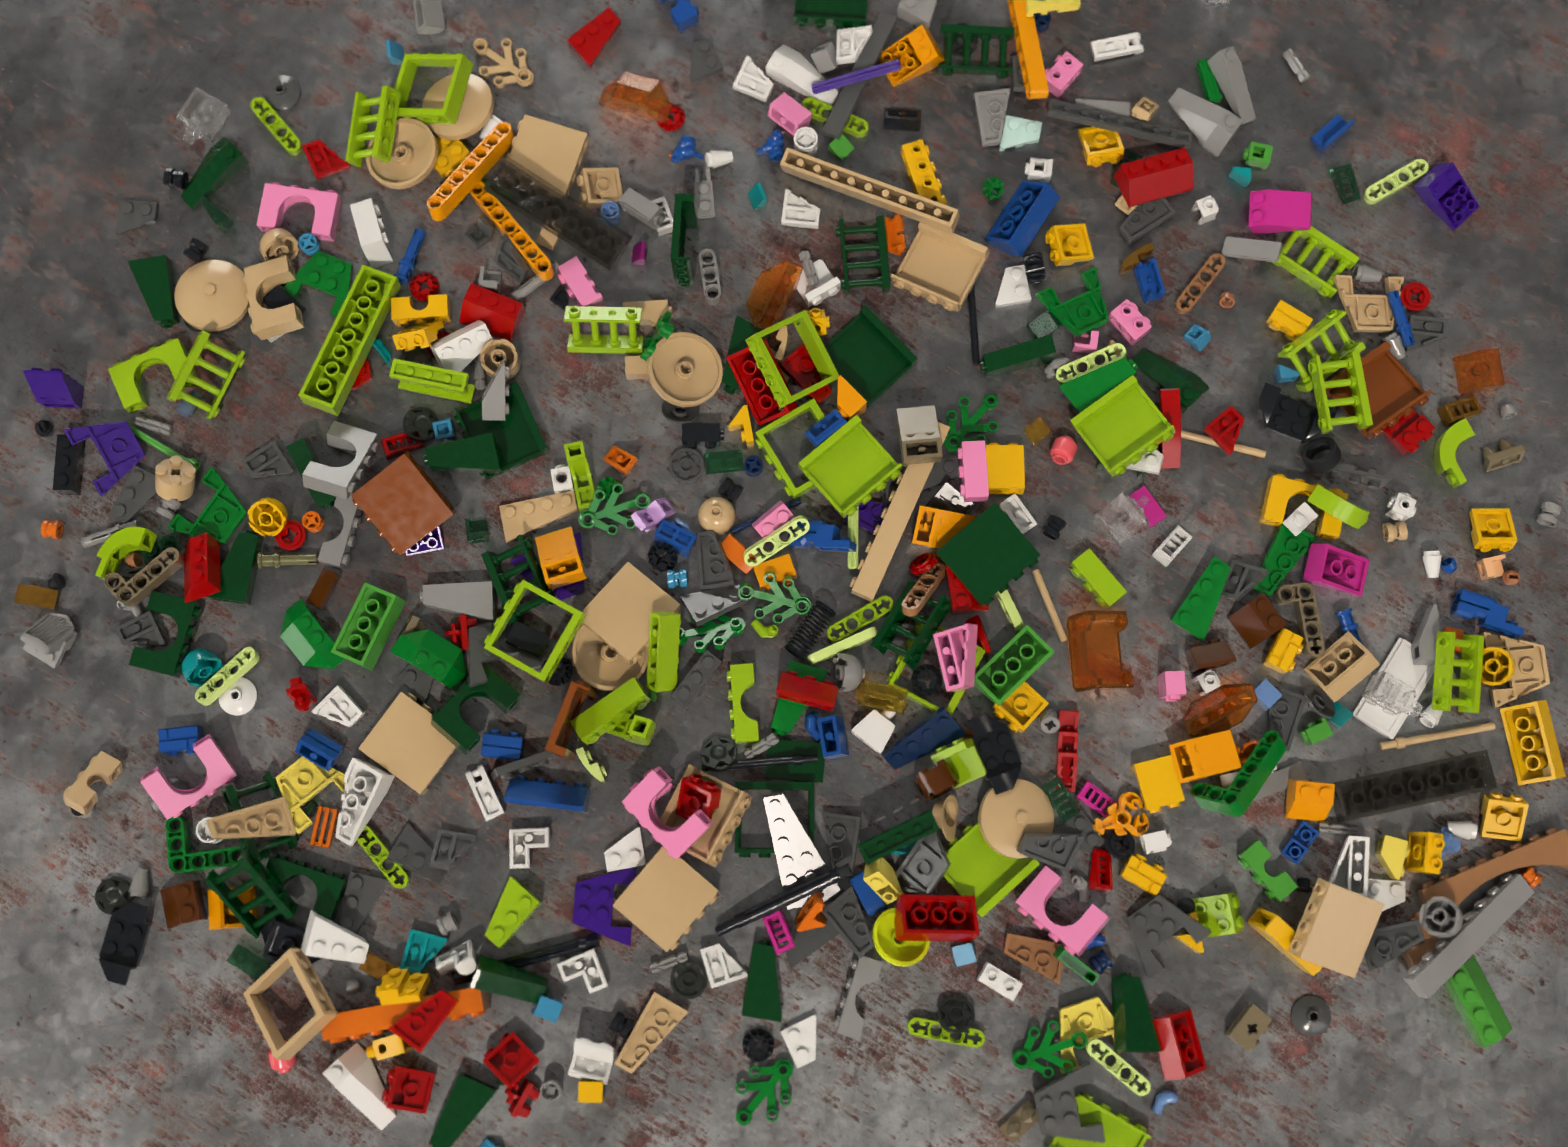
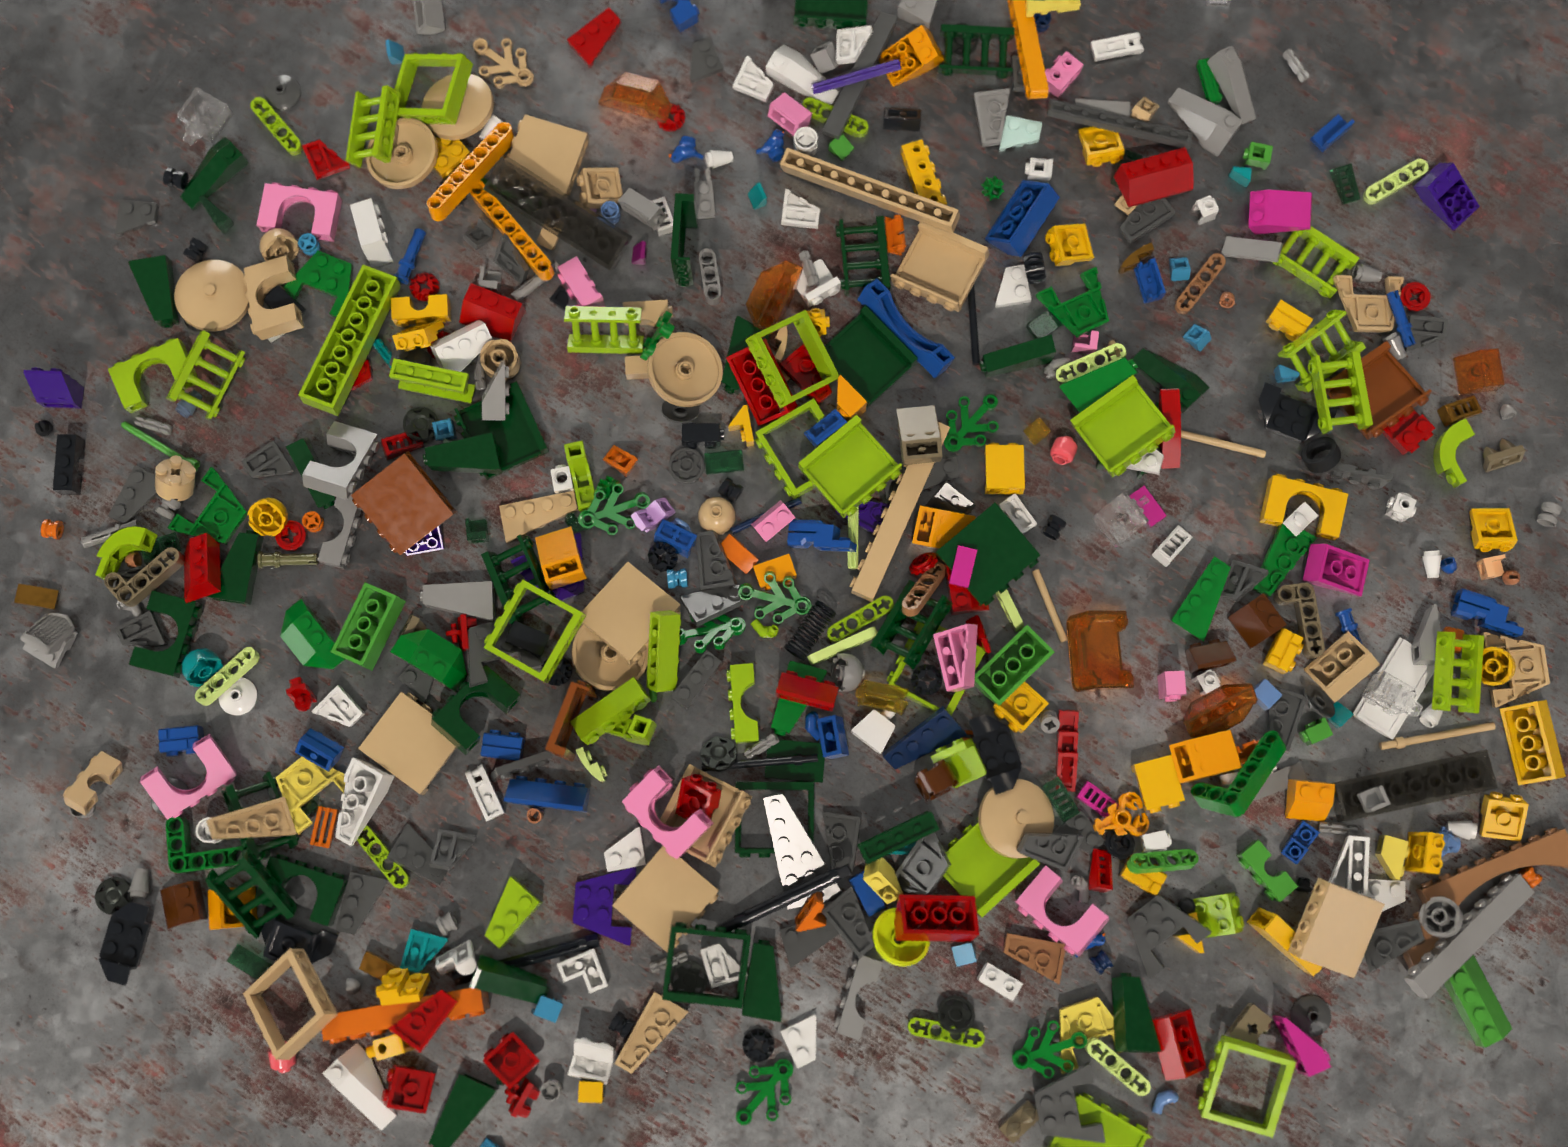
black piece [48,573,66,590] -> none
dark purple wing [64,421,145,496] -> none
white wedge [301,910,369,964] -> none
reddish brown slope [306,568,341,610] -> none
white brick [509,827,551,869] -> none
yellowish green beam [743,515,810,566] -> none
dark blue wheel [744,455,763,477] -> none
dark pink slope [762,910,796,955] -> none
tan piece [932,795,958,842] -> none
bright pink wedge [957,440,989,502] -> none
green piece [1053,945,1100,986] -> none
lime brick [1069,548,1127,609] -> none
bright pink brick [1108,299,1152,346] -> none
red wing [1204,405,1244,456] -> none
lime arch [1307,484,1370,529] -> none
tan wheel [1382,521,1408,542] -> none
none -> nougat hinge [527,807,544,824]
none -> clear green arm [565,513,592,532]
none -> dark green window [662,922,751,1009]
none -> blue arch [857,279,955,378]
none -> dark pink tile [949,545,977,588]
none -> bright green beam [1127,849,1199,874]
none -> dark azure slope [1169,257,1191,281]
none -> lime window [1197,1035,1296,1138]
none -> dark pink slope [1272,1015,1331,1077]
none -> light grey panel [1357,786,1390,813]

